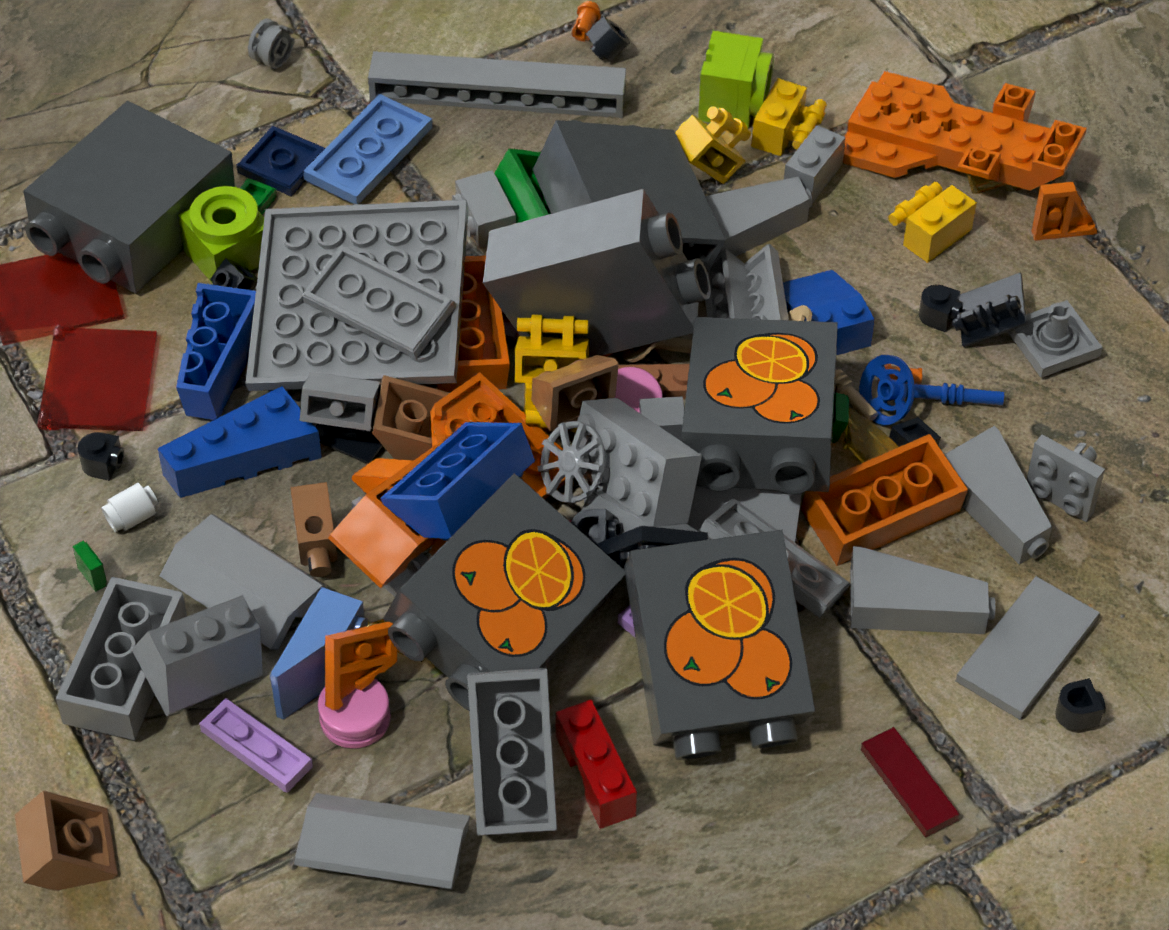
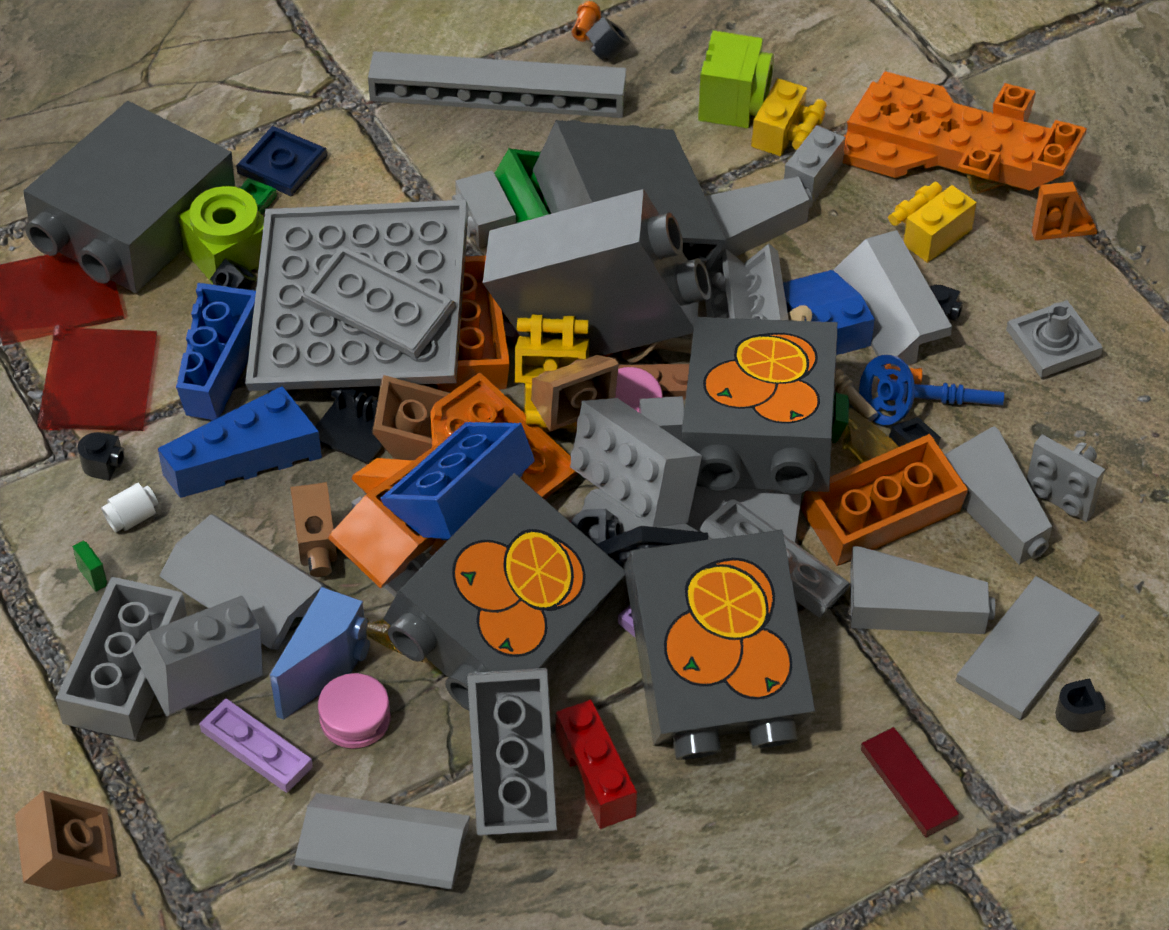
light grey wheel [248,18,294,69] -> none
light grey brick [300,372,380,431] -> none
medium blue plate [303,94,433,205] -> none
orange wing [325,622,397,710] -> none
light grey wheel [538,421,605,503] -> none
yellow brick [675,106,751,184] -> none
black hinge [952,272,1027,347] -> none
none -> light grey slope [833,230,952,367]

